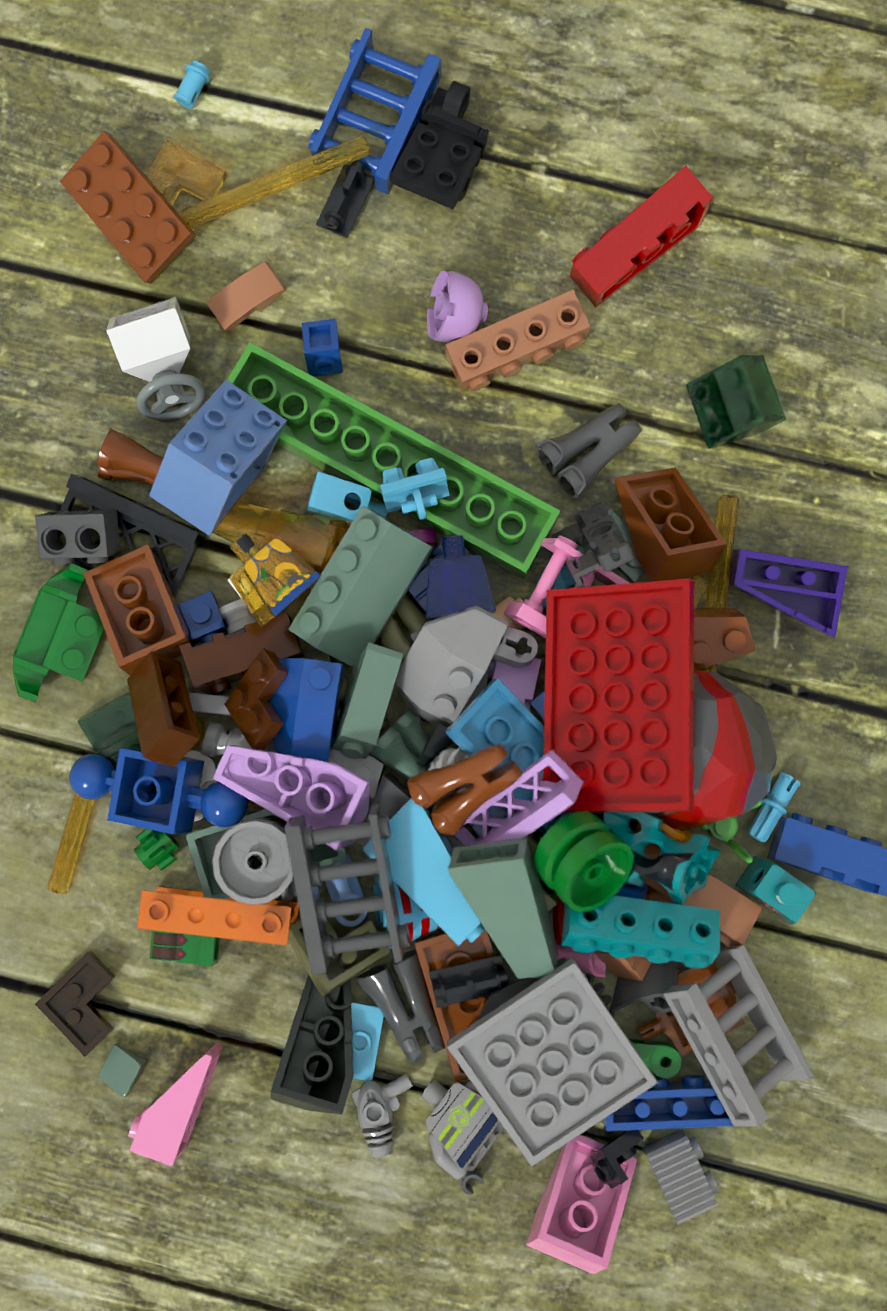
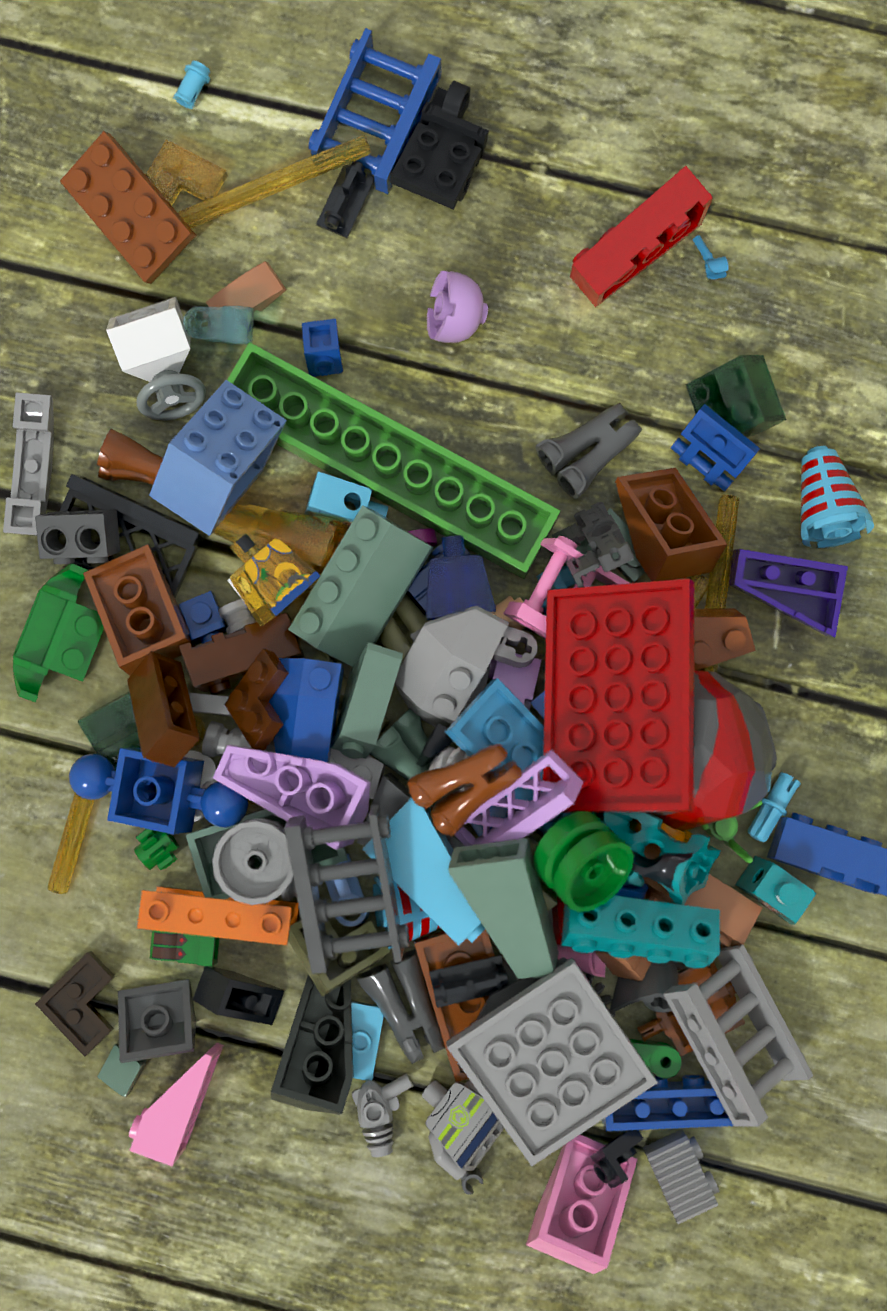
medium azure hips [380,458,450,520] -> none
nougat brick [445,290,591,392] -> none
none -> light grey slope [3,392,54,536]
none -> dark grey slope [118,979,196,1063]
none -> clear light blue piece [183,306,254,345]
none -> black slope [193,966,285,1025]
none -> blue plate [670,404,761,492]
none -> dark azure hand [693,235,729,280]
none -> medium azure cone [801,446,874,548]

